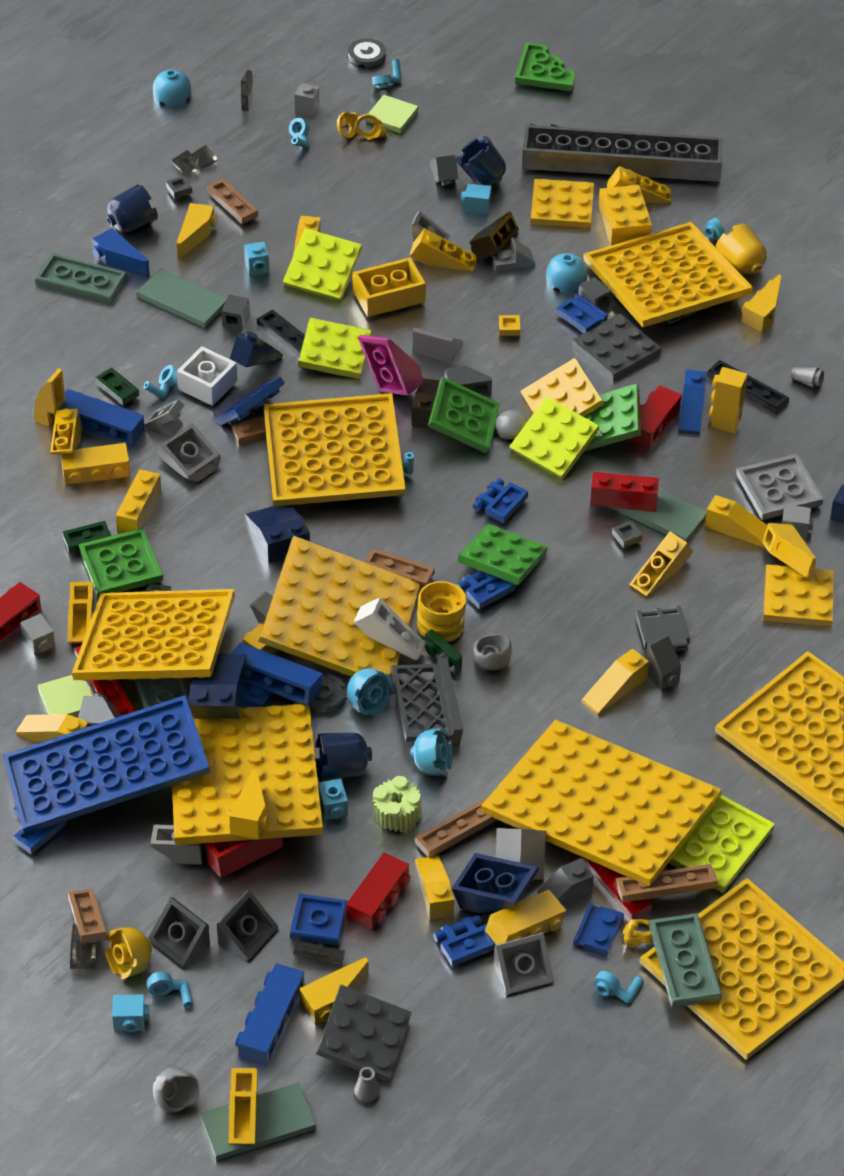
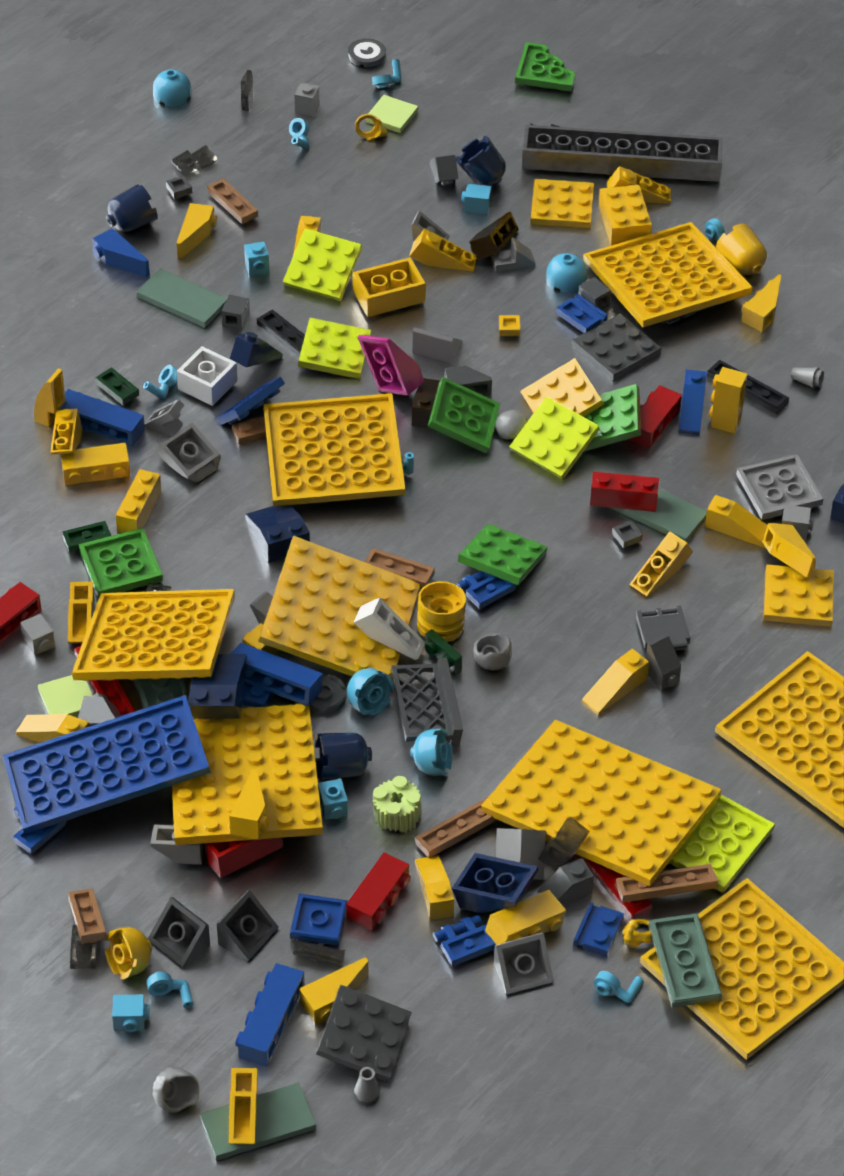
sand green tile [35,253,128,304] -> none
yellow piece [337,111,359,139] -> none
blue plate [473,478,528,523] -> none
none -> clear smoke slope [539,817,590,872]

